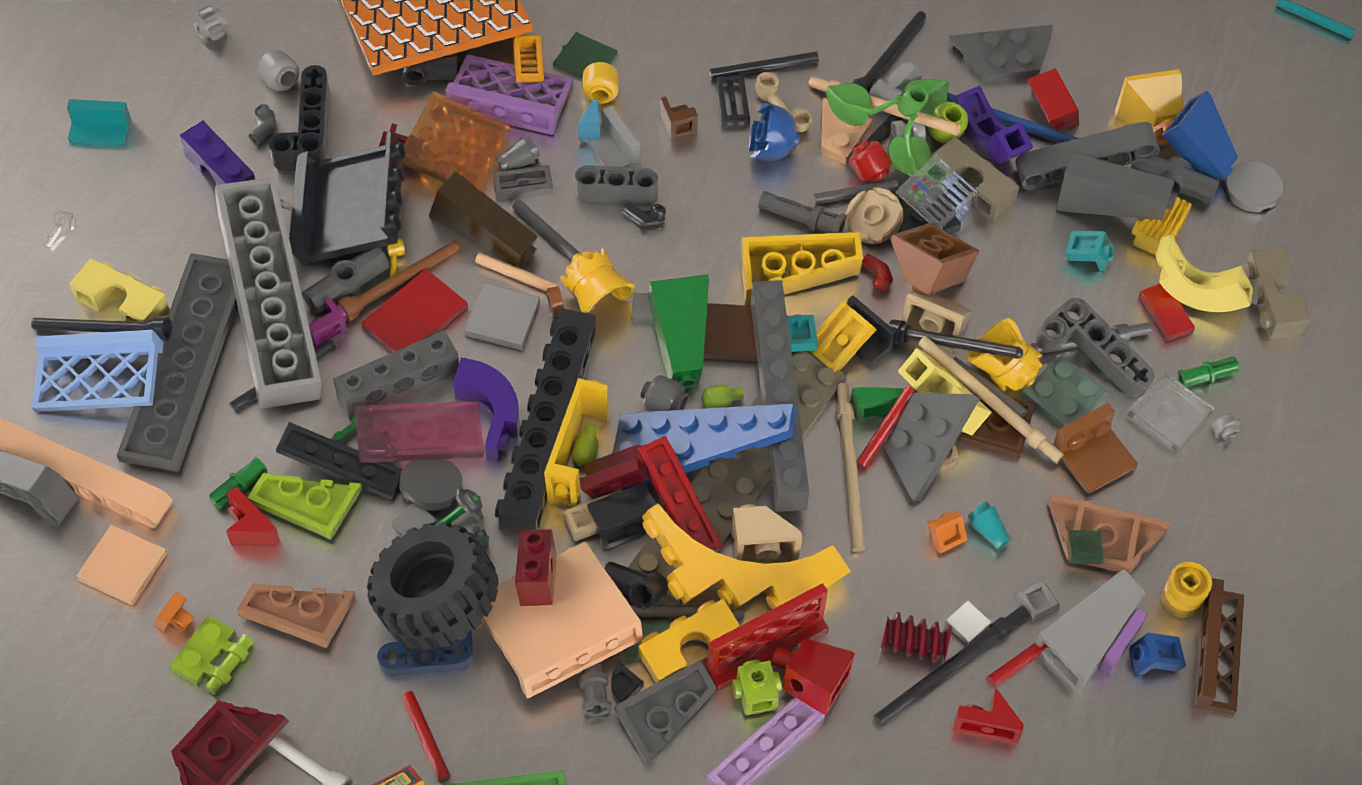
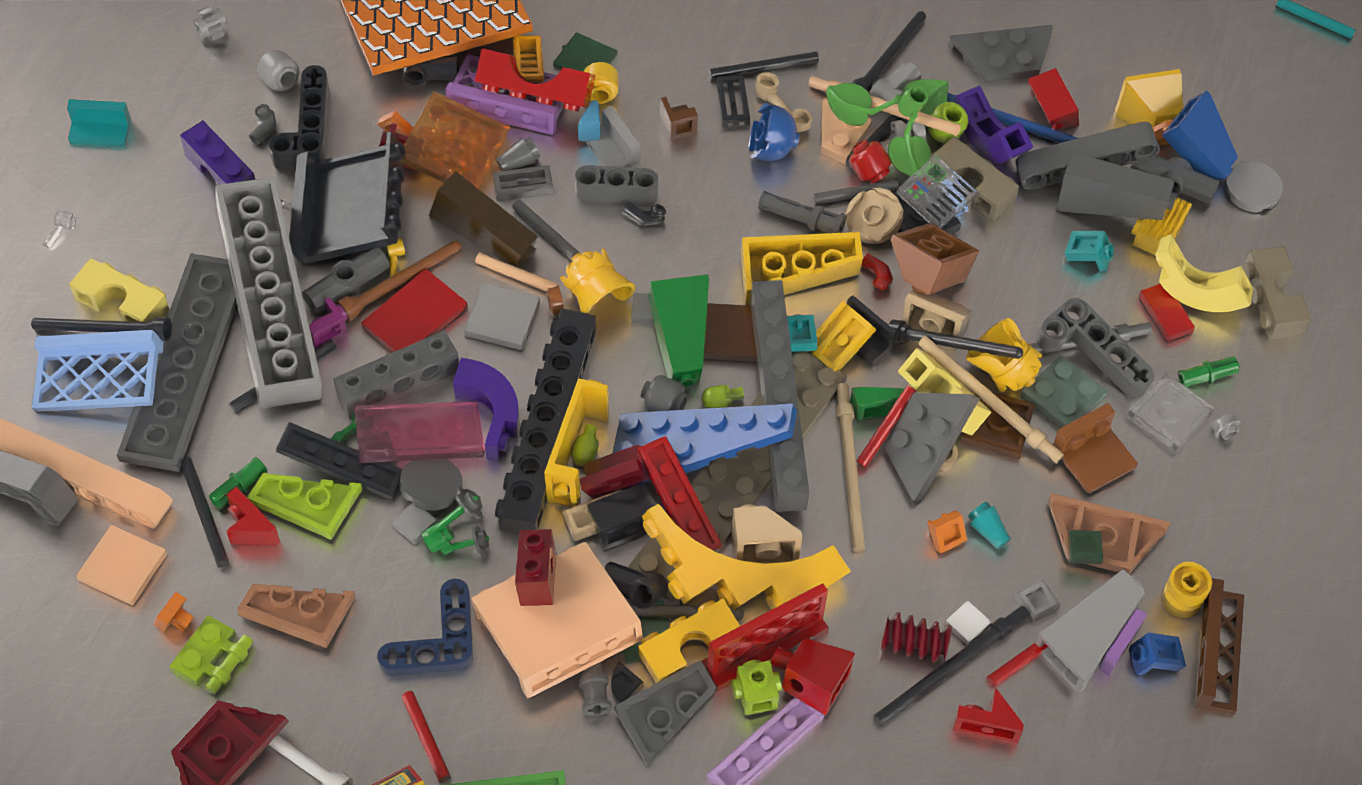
black tyre [367,522,499,650] -> none
dark grey bar [953,357,1028,418] -> none
none -> black bar [181,457,229,567]
none -> orange tile [377,111,416,137]
none -> red arch [474,48,596,112]

